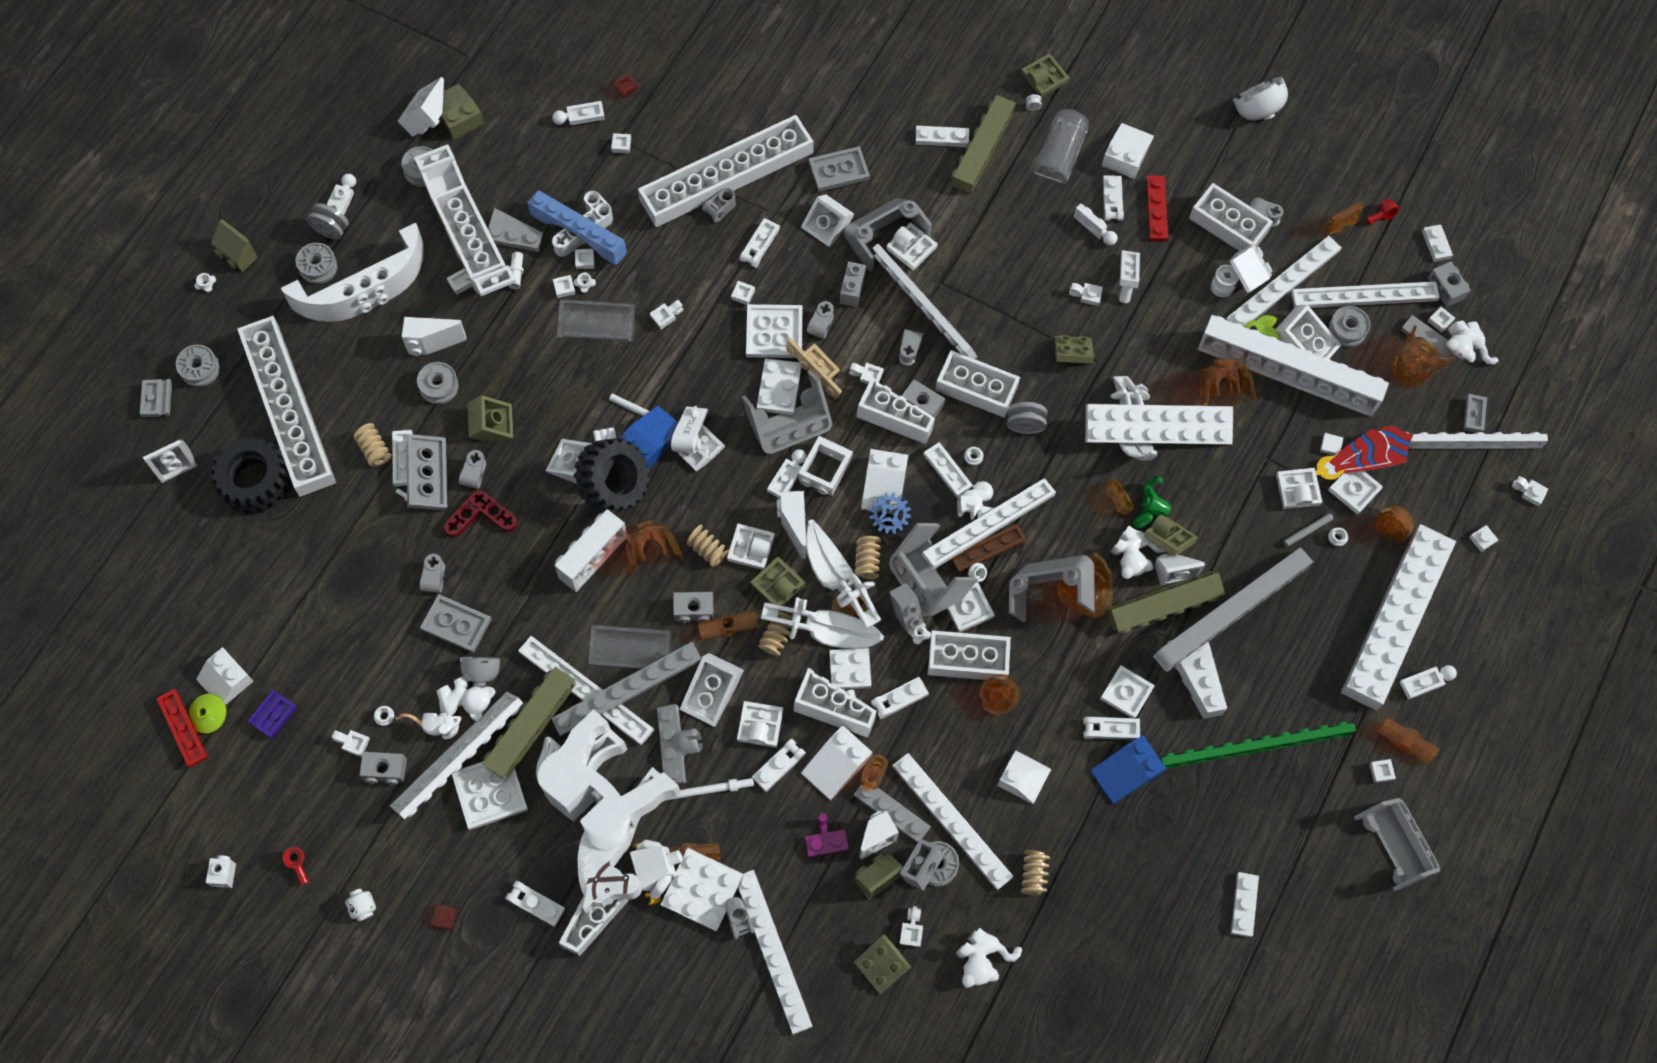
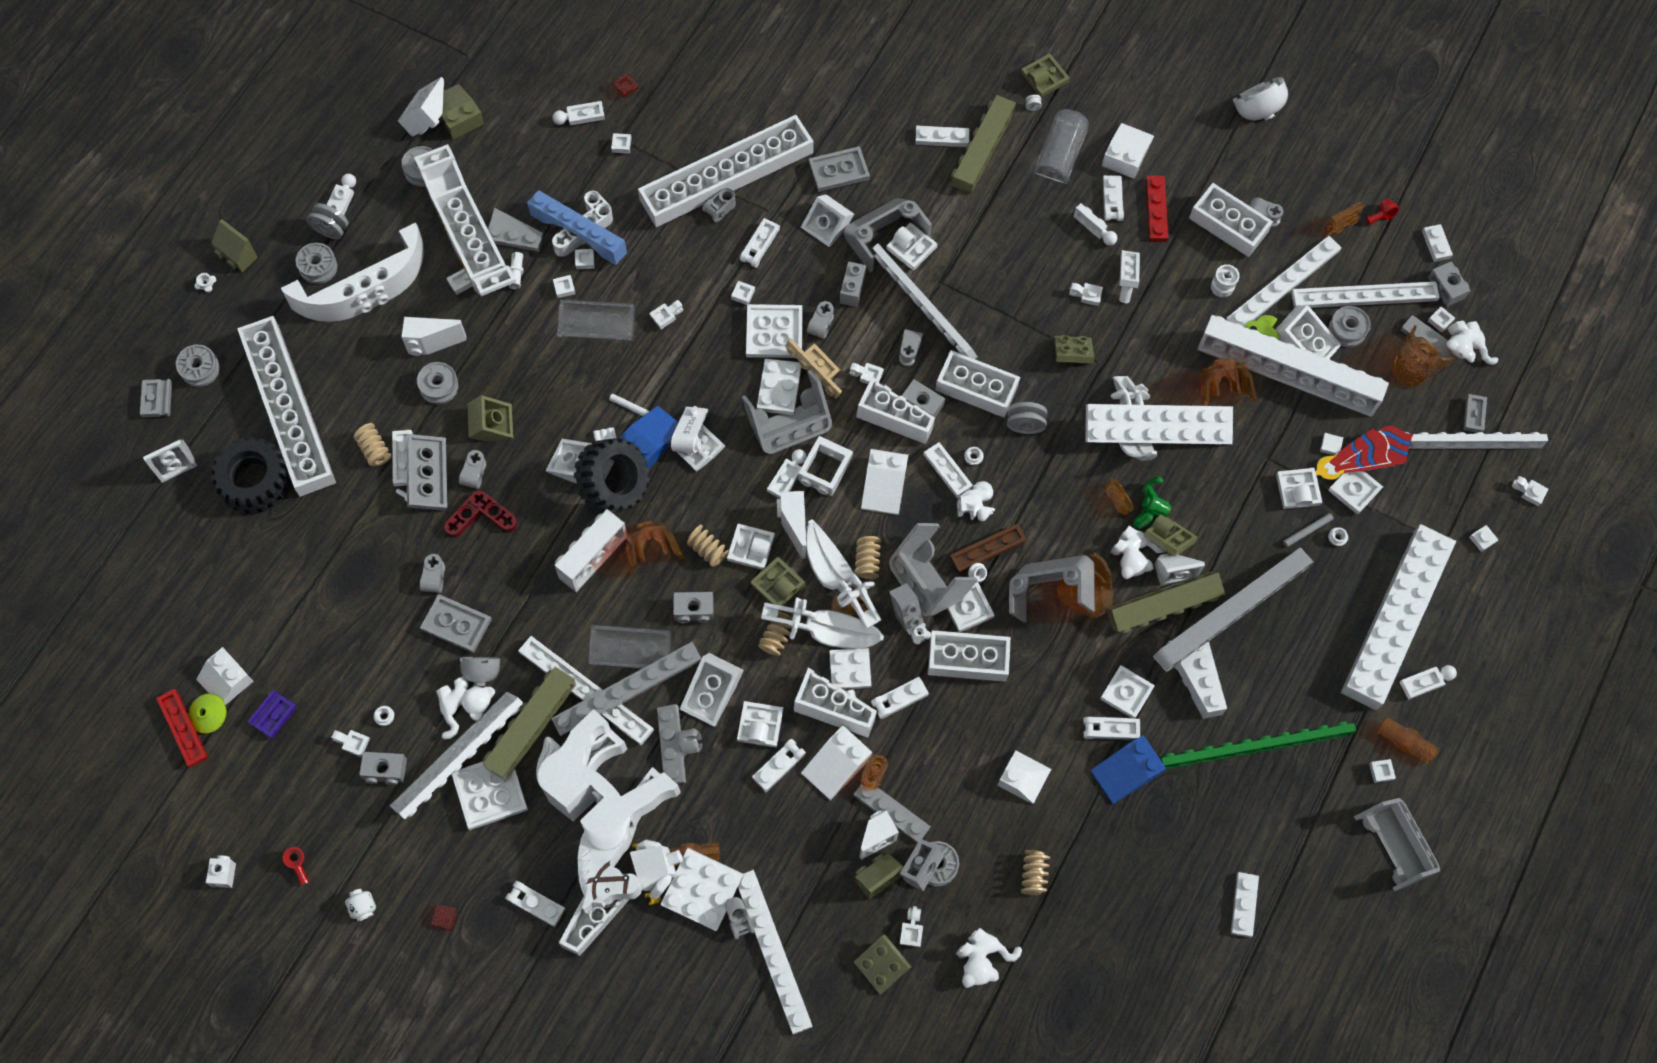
white animal [395,713,461,737] -> none
white plate [574,272,596,293] -> none
white bar [665,778,754,801] -> none
clear orange piece [697,609,759,641] -> none
magenta plate [805,813,849,858] -> none
medium blue gear [870,492,911,534] -> none
white plate [893,753,1014,891] -> none
white plate [922,478,1056,570] -> none
clear orange cylinder [979,675,1020,716] -> none
white slope [1230,244,1272,293] -> none
clear orange cylinder [1374,505,1414,544] -> none

